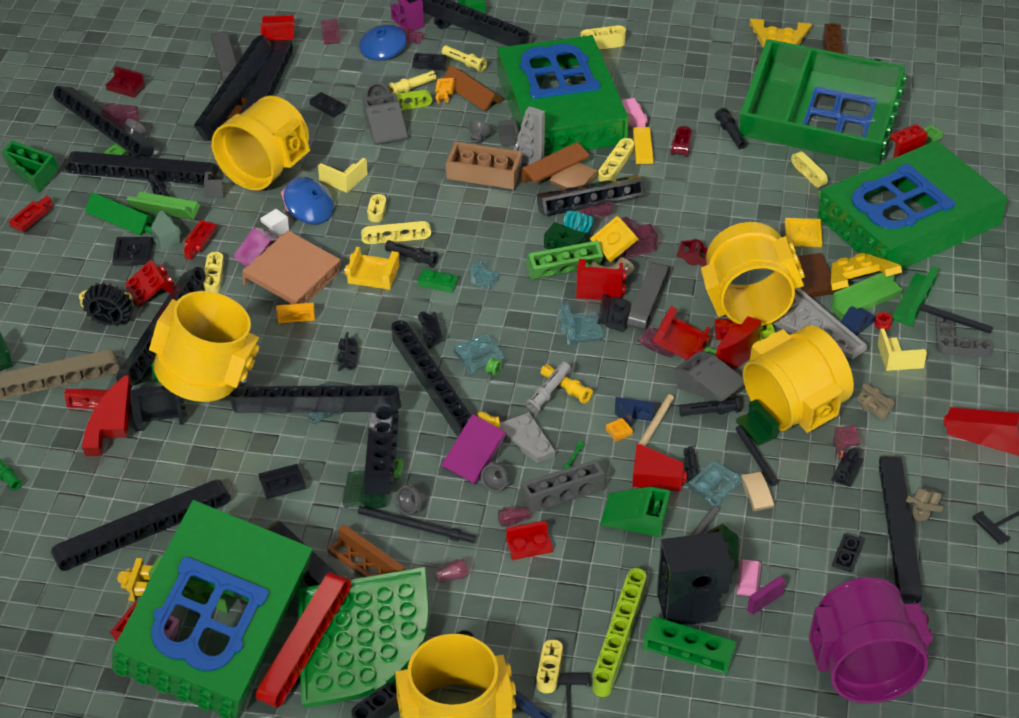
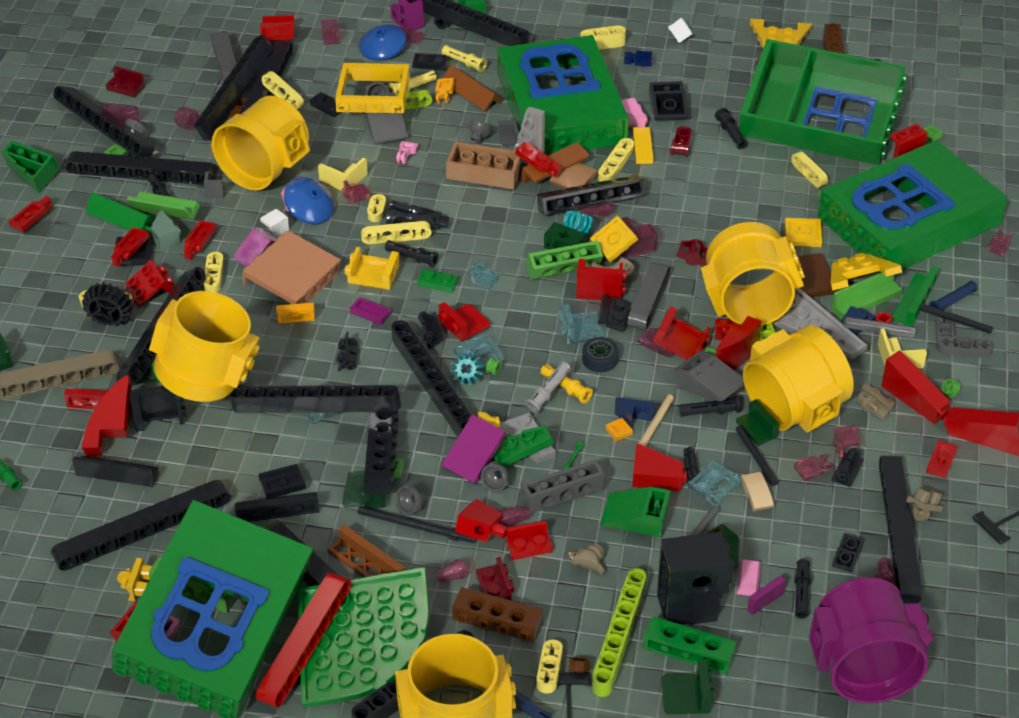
none -> black panel [72,455,159,487]
none -> red hinge [111,227,149,267]
none -> clear pink head [174,107,199,130]
none -> black panel [234,492,319,522]
none -> light yellow beam [262,71,304,110]
none -> yellow window [335,63,410,113]
none -> clear pink bracket [342,180,370,204]
none -> magenta tile [350,297,391,325]
none -> black piece [386,200,449,229]
none -> bright pink piece [396,141,419,165]
none -> red bracket [438,302,490,342]
none -> teal gear [451,352,484,385]
none -> reddish brown brick [452,587,543,642]
none -> red torso [455,499,508,542]
none -> dark red bracket [475,557,514,601]
none -> green wing [493,425,554,467]
none -> red hinge [515,141,562,177]
none -> dark tan animal [569,543,605,575]
none -> reddish brown tile [569,657,590,673]
none -> black wheel [582,337,619,372]
none -> clear blue plate [624,51,652,67]
none -> black slope [649,81,688,120]
none -> dark green bracket [661,661,715,714]
none -> white panel [668,18,694,42]
none -> clear pink plate [794,454,833,481]
none -> black pin [794,559,811,619]
none -> dark grey axle [843,317,916,338]
none -> clear pink cone [875,559,896,585]
none -> red slope [881,350,950,425]
none -> red plate [926,440,958,479]
none -> dark blue pin [929,281,977,310]
none -> bright green plate [942,379,960,398]
none -> clear pink plate [987,229,1012,257]

